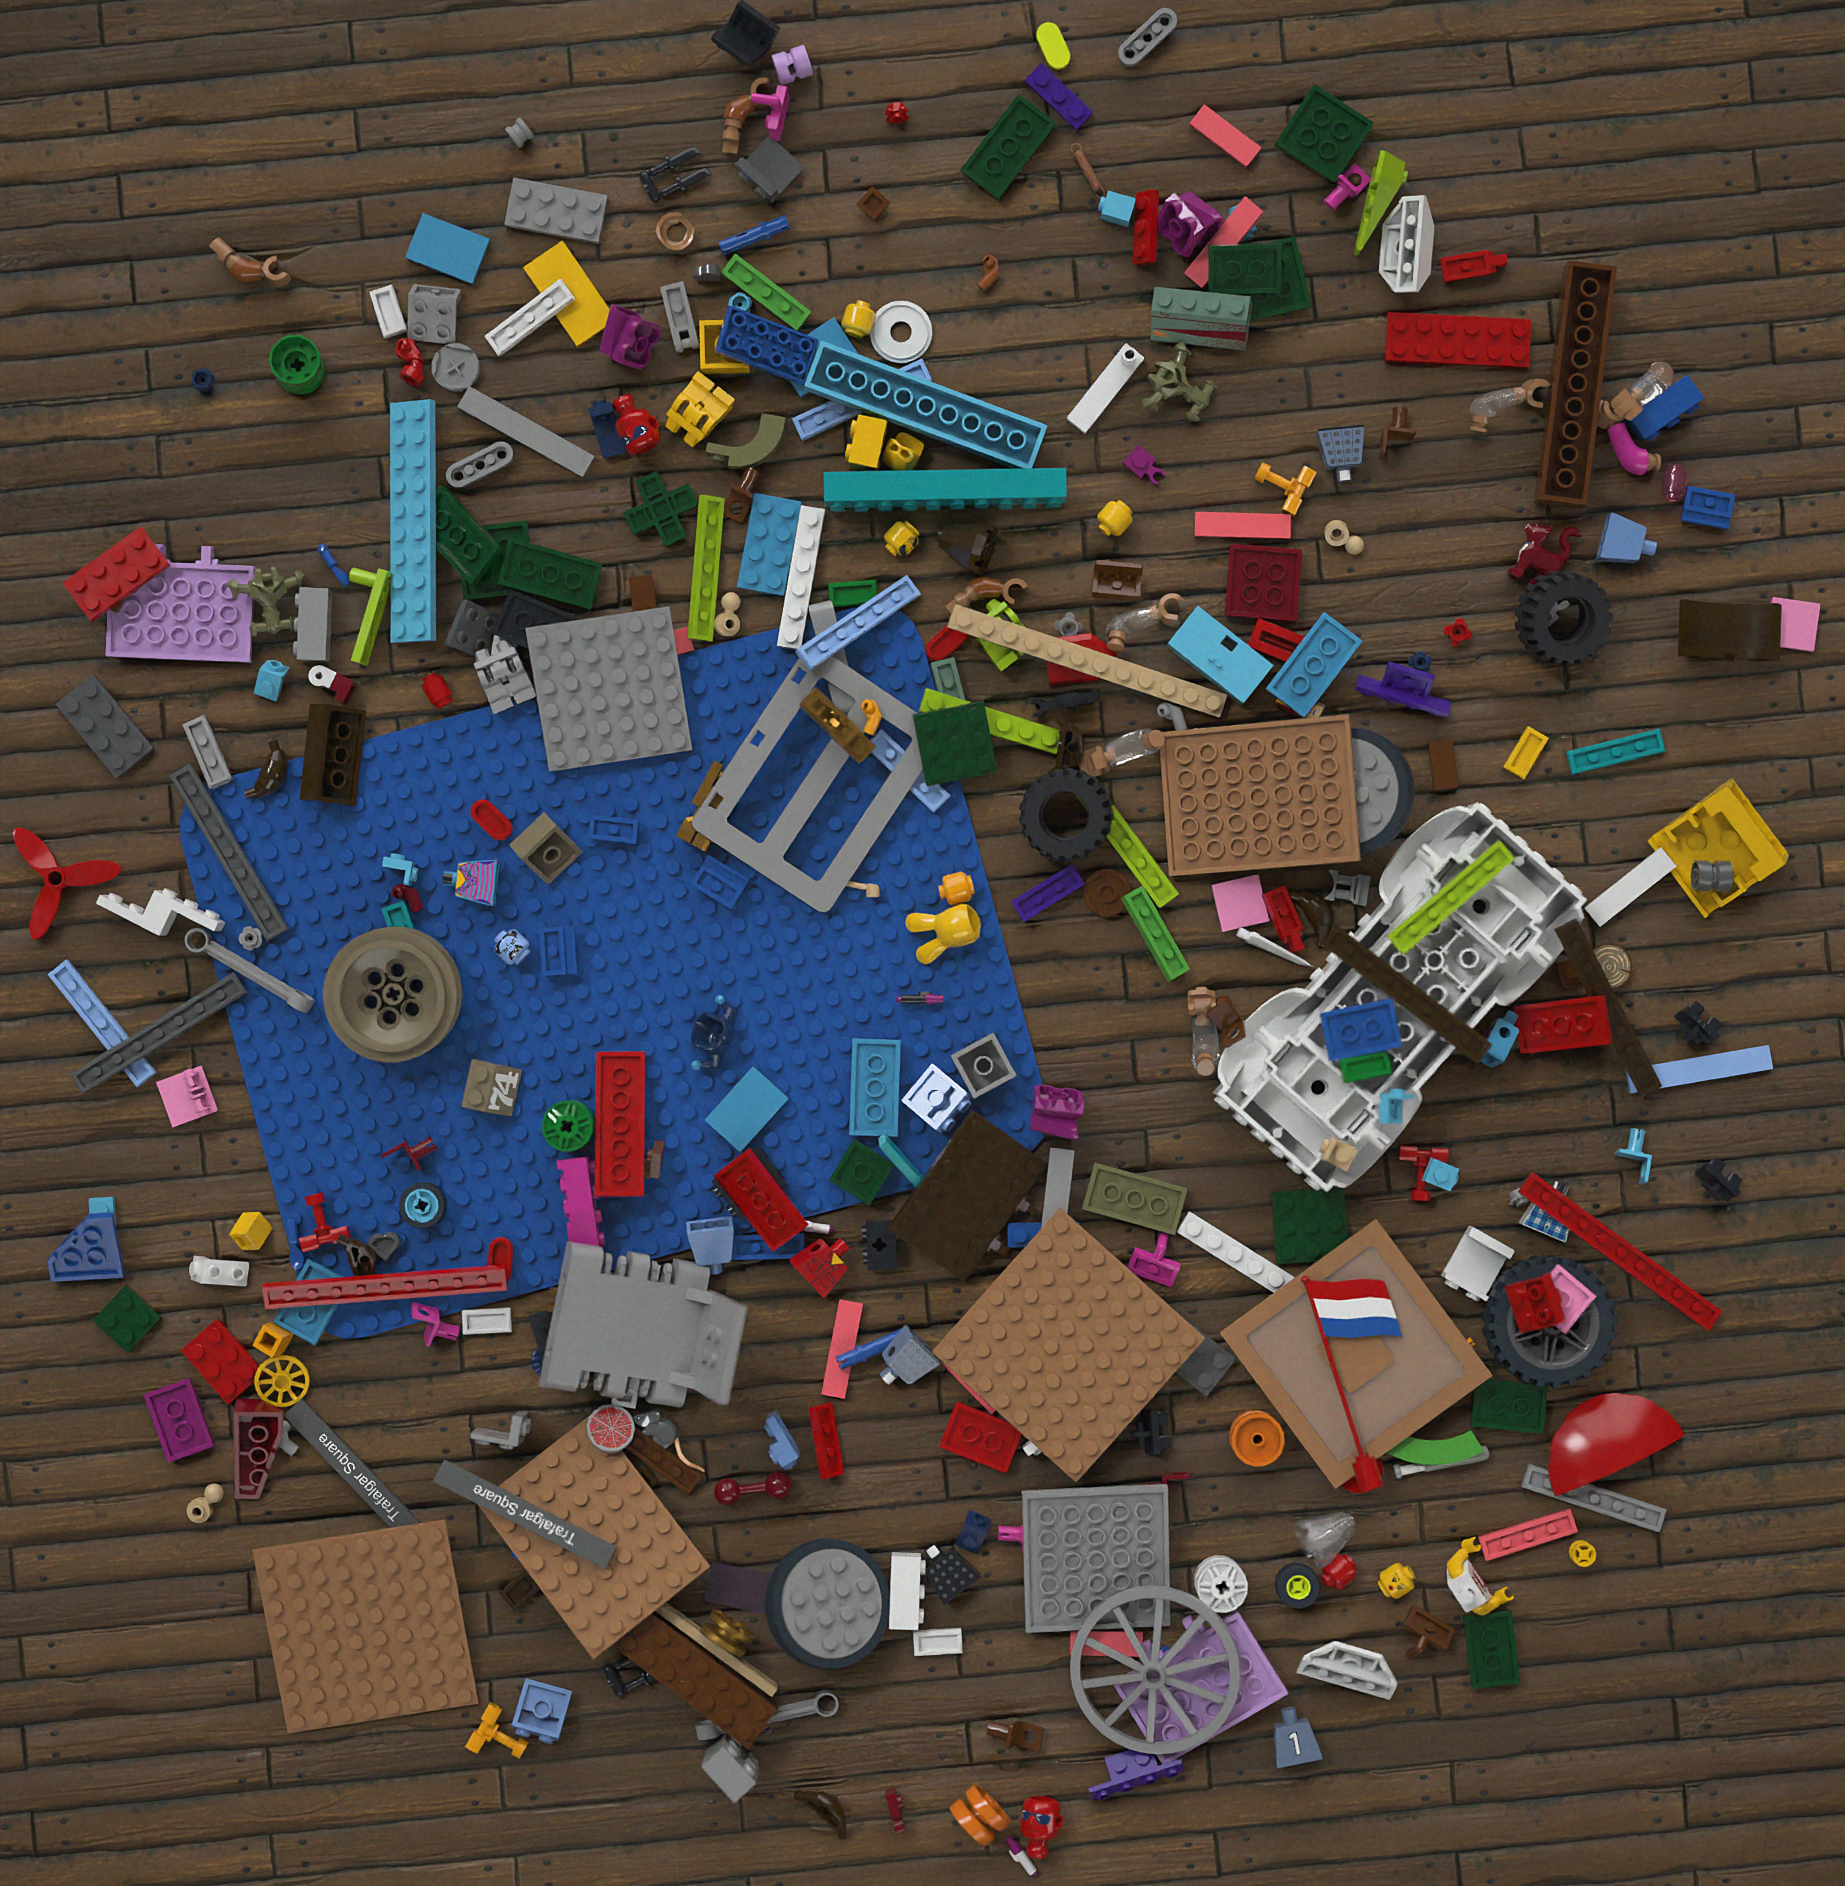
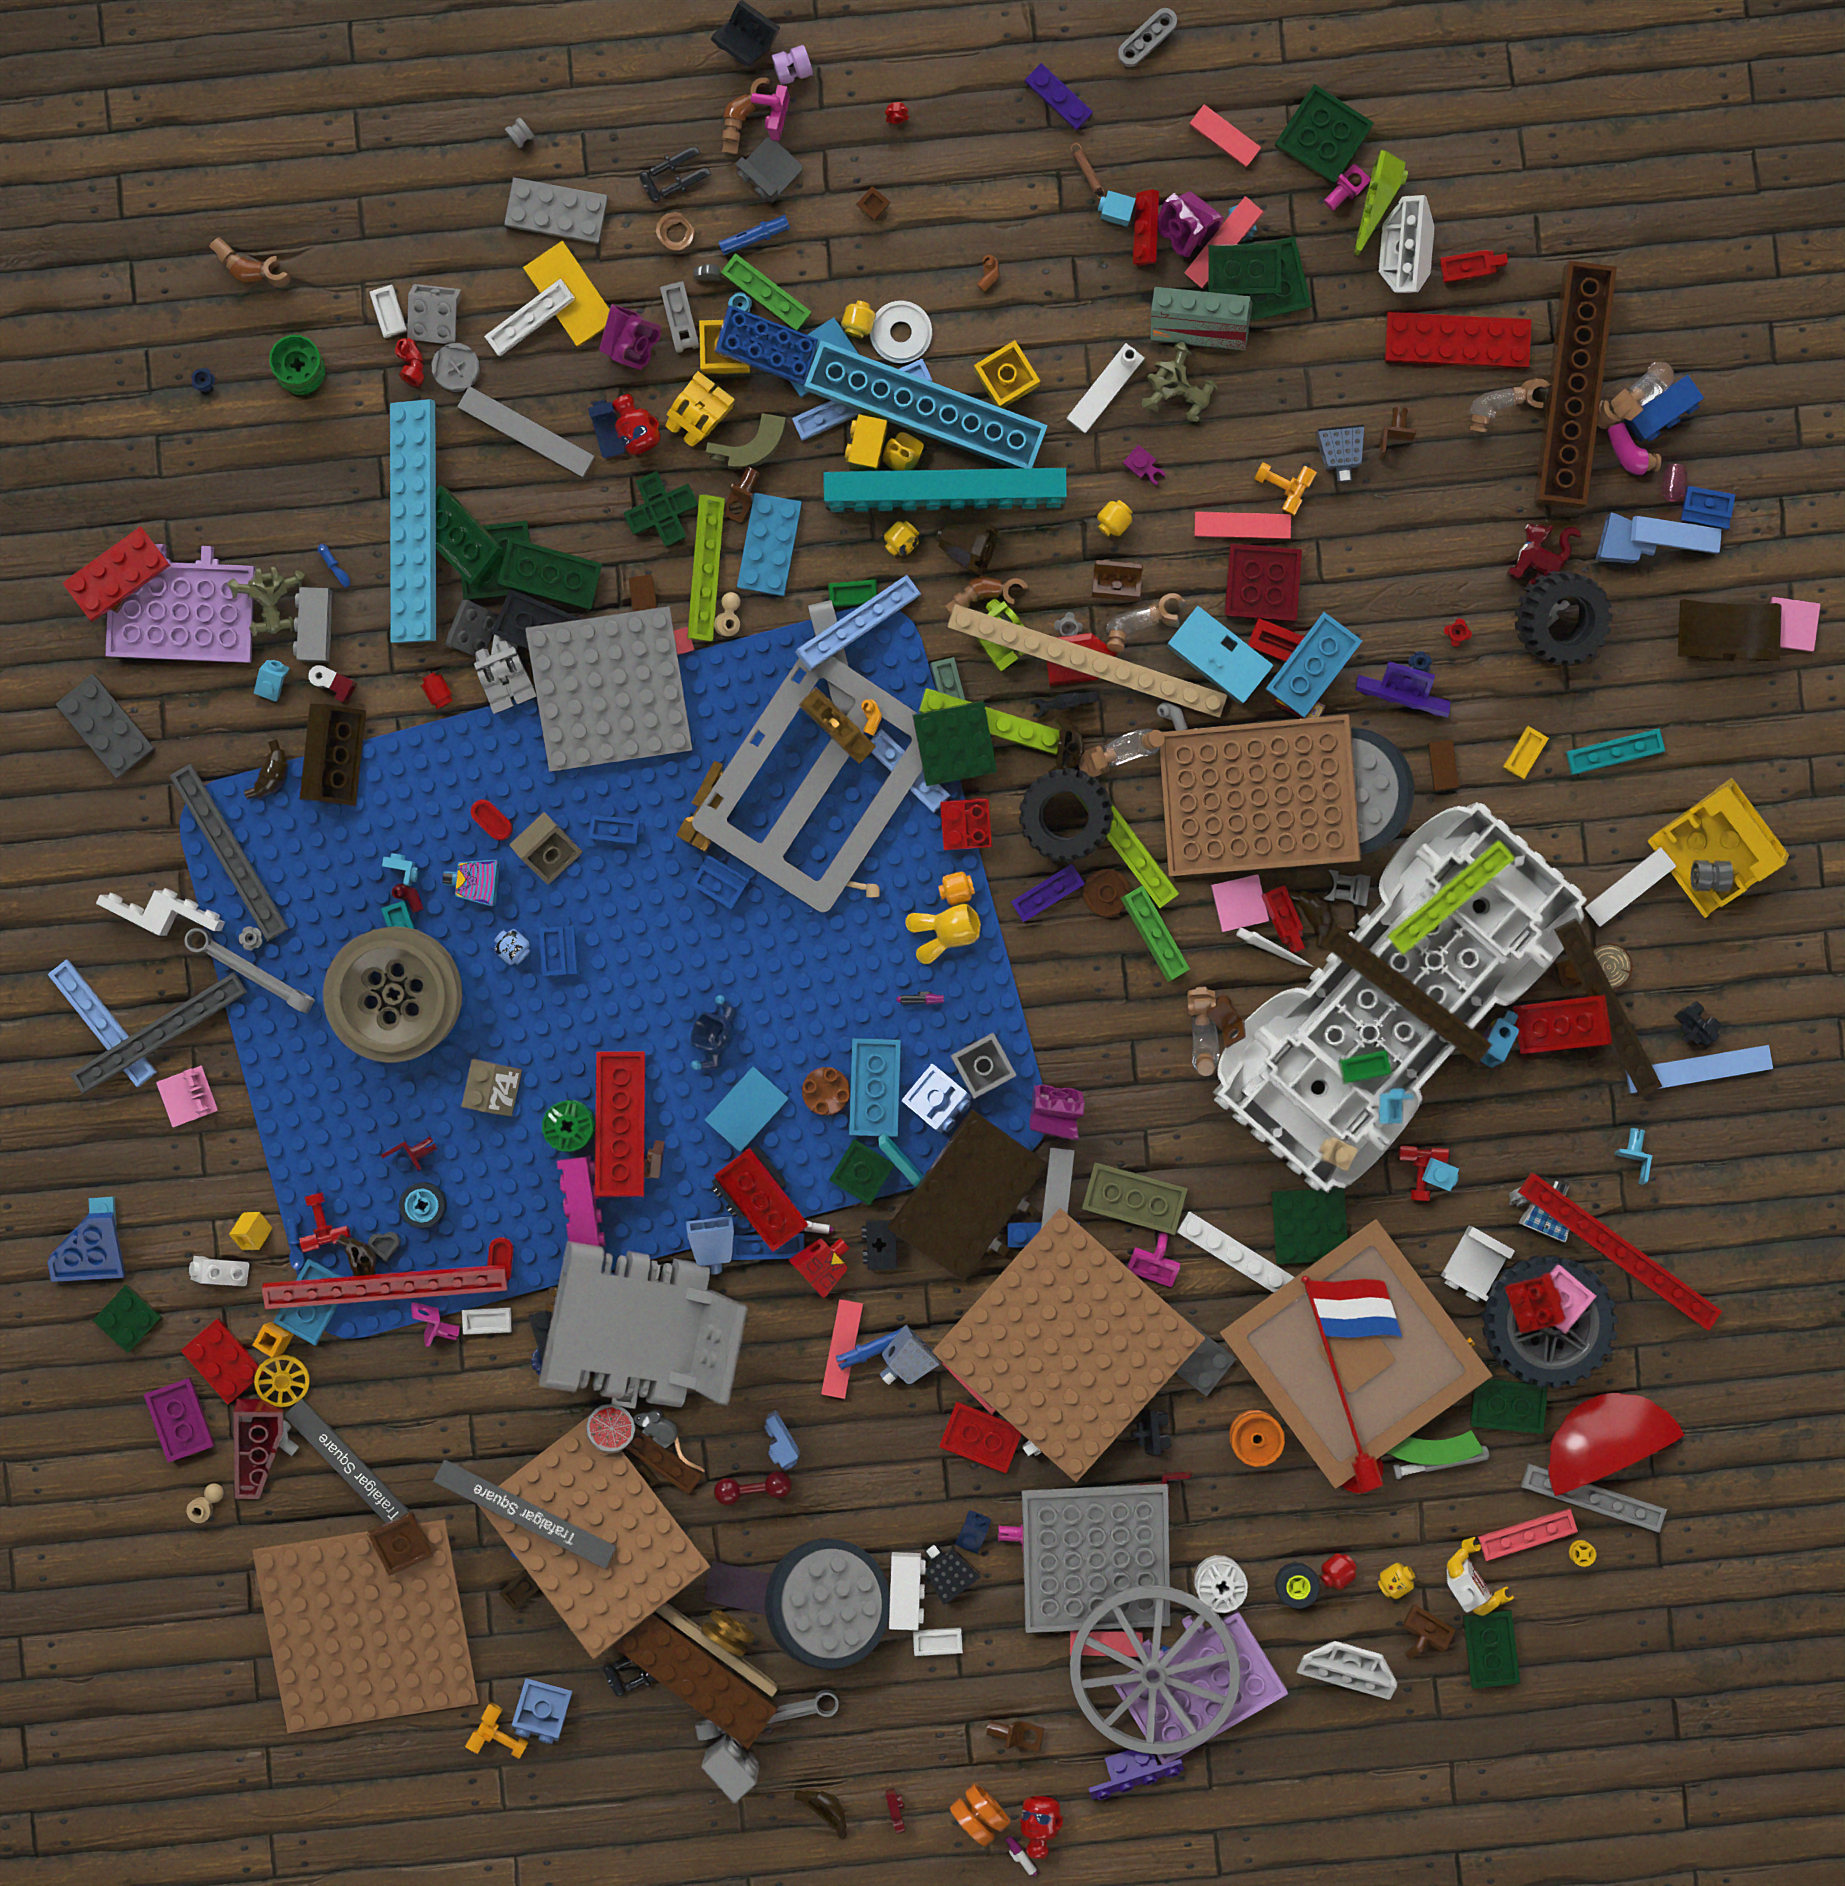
red piece [13,827,122,940] -> none
light grey tile [182,715,233,790] -> none
lime piece [349,568,392,666] -> none
dark azure tile [405,213,490,285] -> none
light grey plate [446,442,514,489] -> none
light grey bracket [470,1410,531,1449] -> none
white plate [777,505,825,650] -> none
red plate [808,1402,844,1479] -> none
red tile [926,624,967,662] -> none
dark green plate [960,94,1057,200] -> none
neon yellow tile [1036,22,1070,70] -> none
sand blue torso [1273,1707,1323,1768] -> none
clear cone [1293,1511,1356,1568] -> none
blue plate [1319,998,1402,1061] -> none
tan plate [1324,520,1364,555] -> none
black hips [1694,1157,1742,1202] -> none
none -> reddish brown tile [367,1511,434,1576]
none -> dark orange dish [802,1067,850,1115]
none -> red plate [940,797,992,850]
none -> yellow brick [974,340,1040,408]
none -> light blue tile [1631,516,1722,554]

